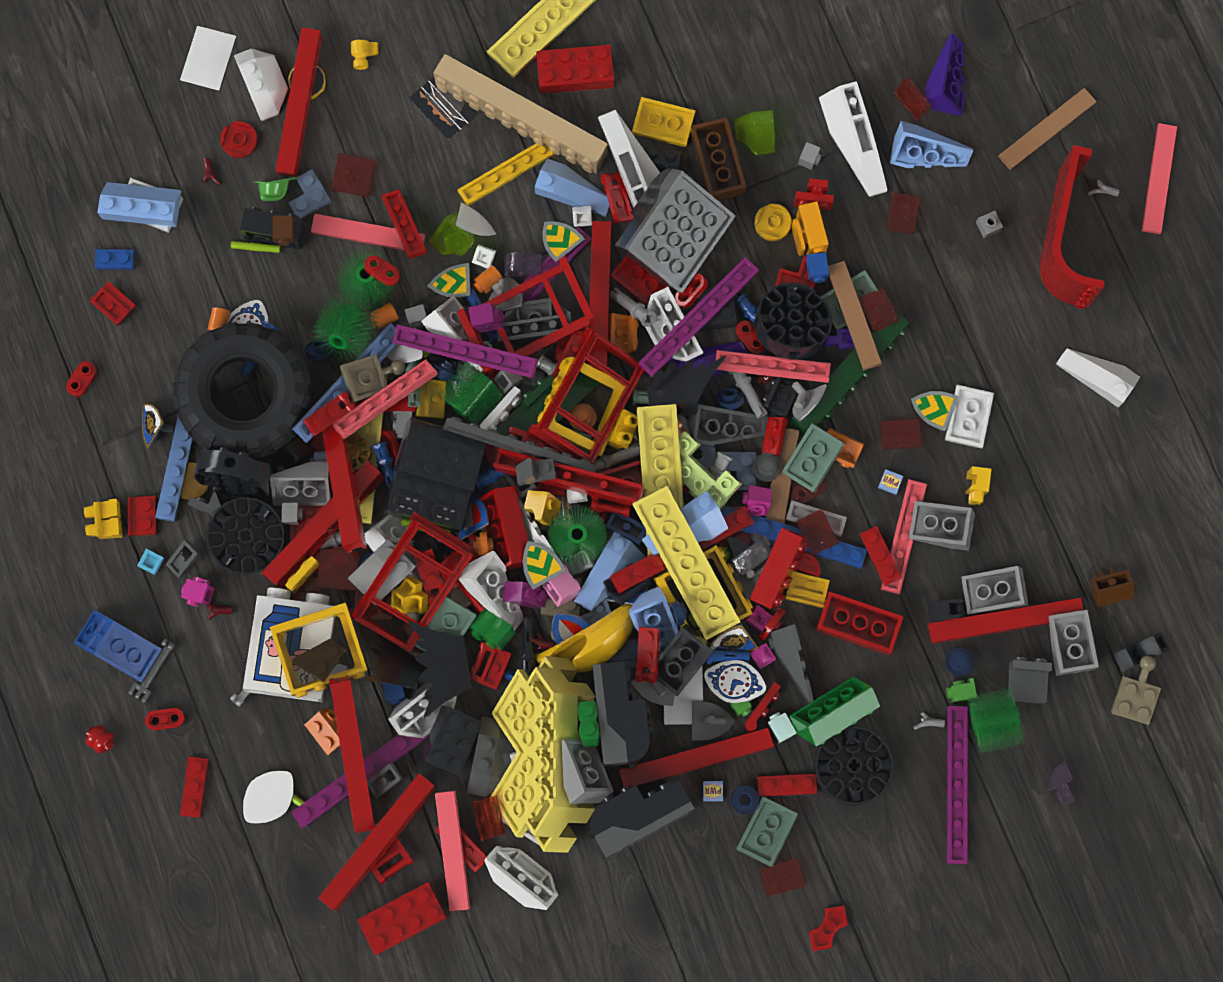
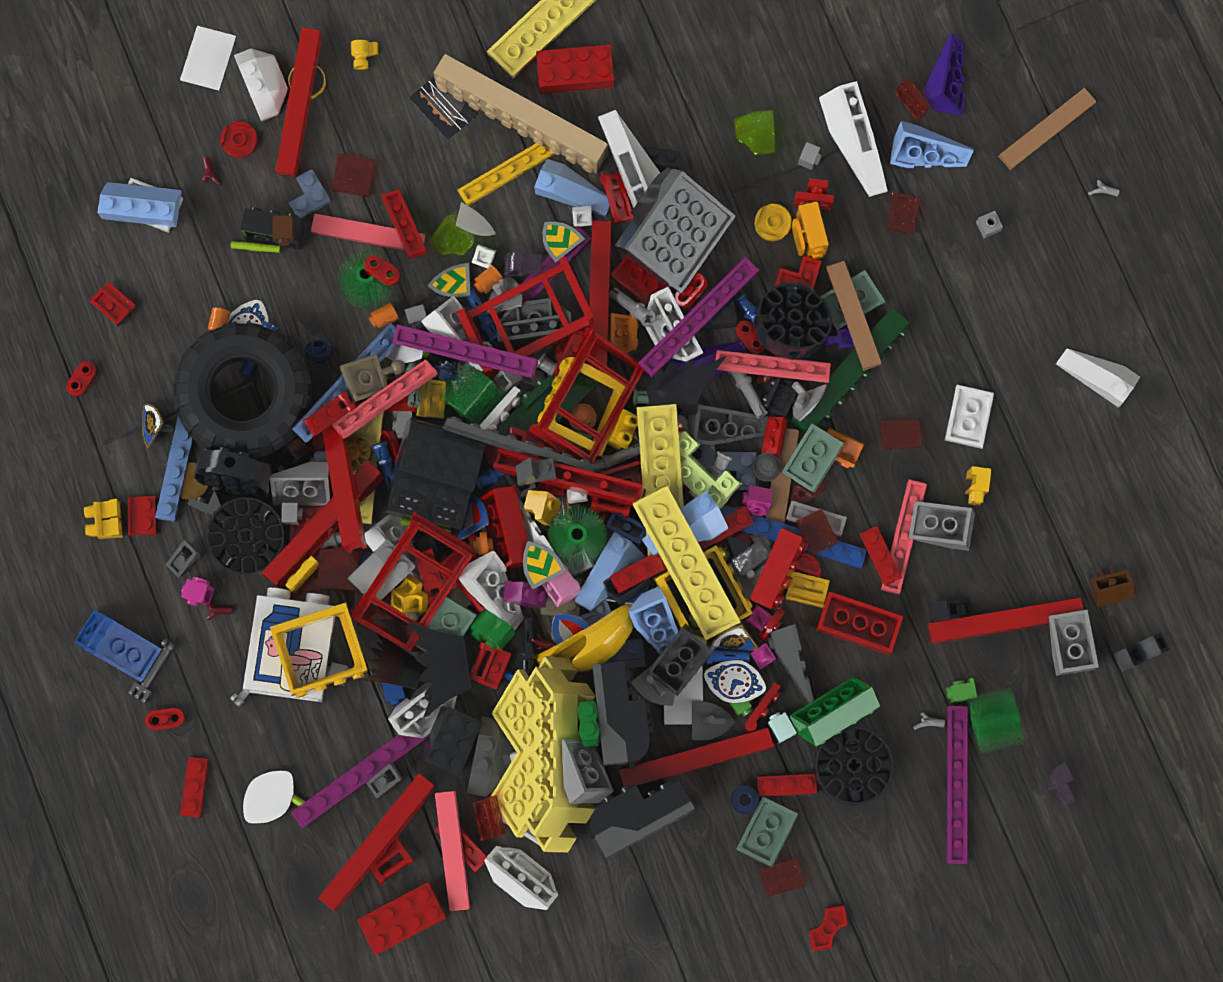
red piece [85,725,115,754] -> none
blue plate [95,249,135,270] -> none
medium azure plate [137,549,165,575] -> none
bright green piece [254,177,298,201] -> none
dark brown wing [292,639,346,683] -> none
orange bracket [305,707,340,755] -> none
green piece [312,292,379,361] -> none
red tile [329,675,375,833] -> none
magenta brick [468,303,504,333] -> none
yellow plate [632,97,695,147] -> none
red plate [635,627,660,684] -> none
dark blue plate [670,600,687,627] -> none
reddish brown brick [690,117,746,200] -> none
tile [703,781,723,801] -> none
dark blue plate [716,388,744,410] -> none
blue brick [806,252,829,283] -> none
clear red plate [858,288,899,332] -> none
tile [878,469,903,495] -> none
sticker [911,391,959,431] -> none
dark blue plate [944,648,973,677] -> none
light grey slope [961,566,1029,615] -> none
dark grey bracket [1008,657,1052,704] -> none
red panel [1040,145,1105,309] -> none
dark tan plate [1111,656,1161,725] -> none
coral tile [1141,123,1177,234] -> none

